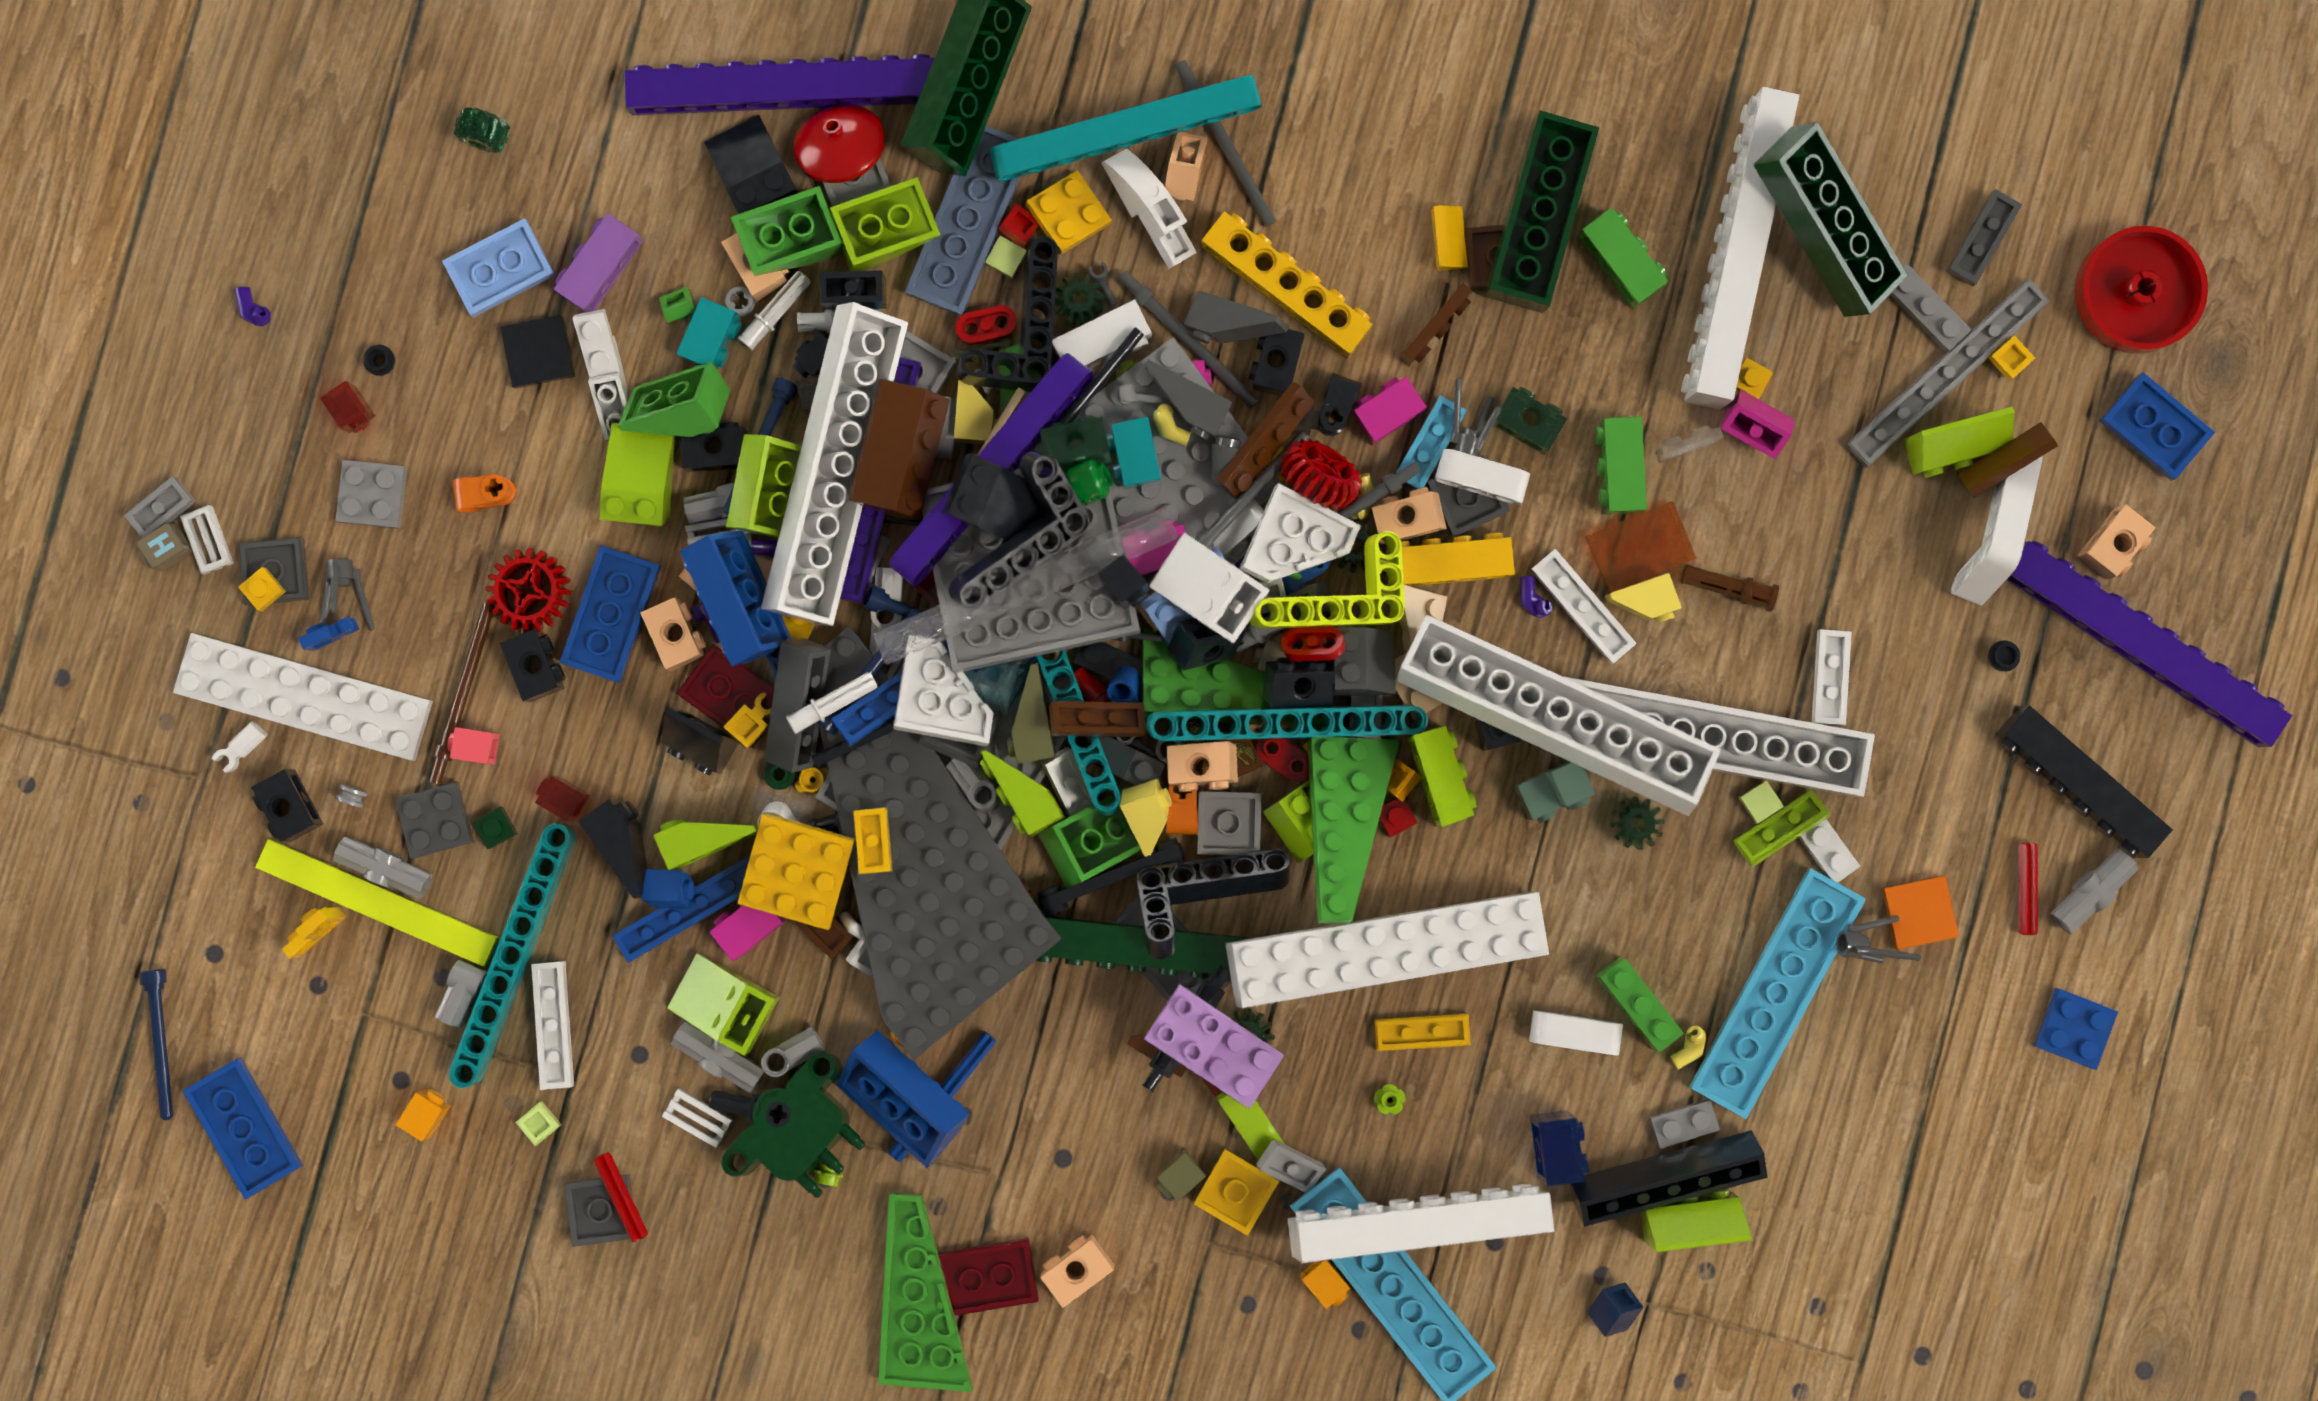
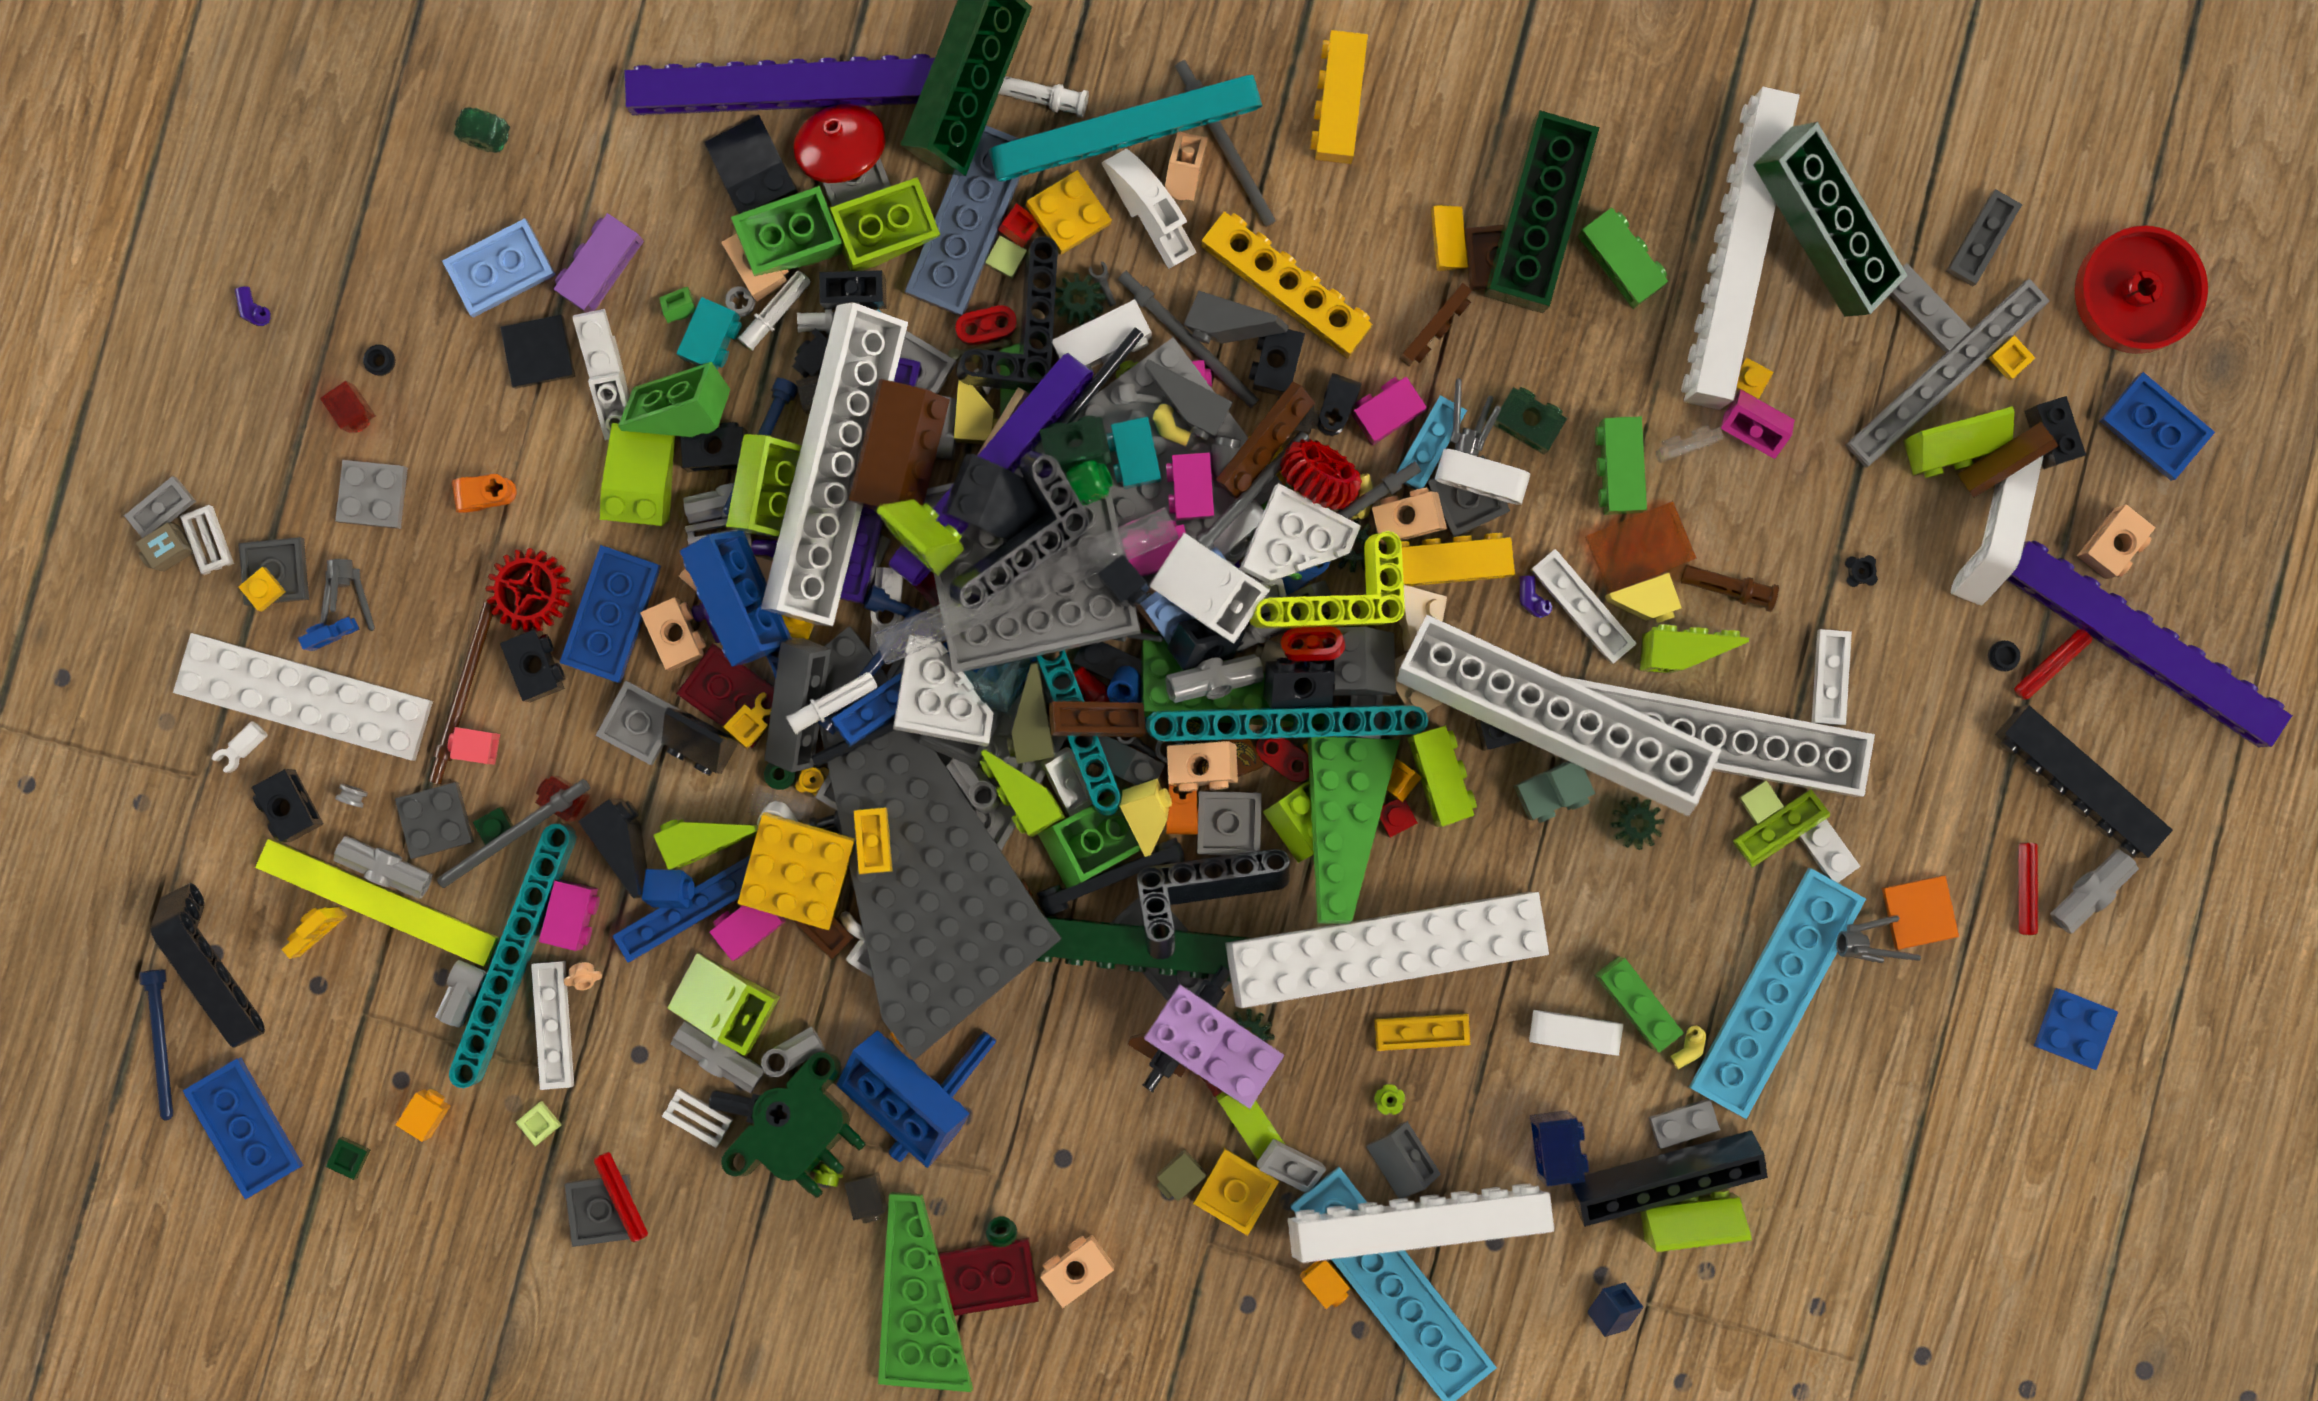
none -> black beam [150,883,265,1048]
none -> dark green plate [325,1137,371,1180]
none -> dark grey bar [437,779,590,888]
none -> dark pink brick [539,880,600,951]
none -> light nougat plate [564,962,602,990]
none -> light grey plate [595,680,681,765]
none -> clear smoke brick [845,1172,887,1223]
none -> lime slope [876,499,964,577]
none -> dark green plate [986,1216,1018,1247]
none -> white pin [999,76,1089,119]
none -> light grey piece [1165,654,1264,703]
none -> dark pink brick [1166,452,1214,521]
none -> yellow brick [1310,30,1368,164]
none -> dark grey panel [1366,1121,1441,1199]
none -> lime slope [1640,625,1749,674]
none -> black plate [1845,555,1878,587]
none -> red axle [2014,629,2093,700]
none -> black brick [2024,396,2086,469]

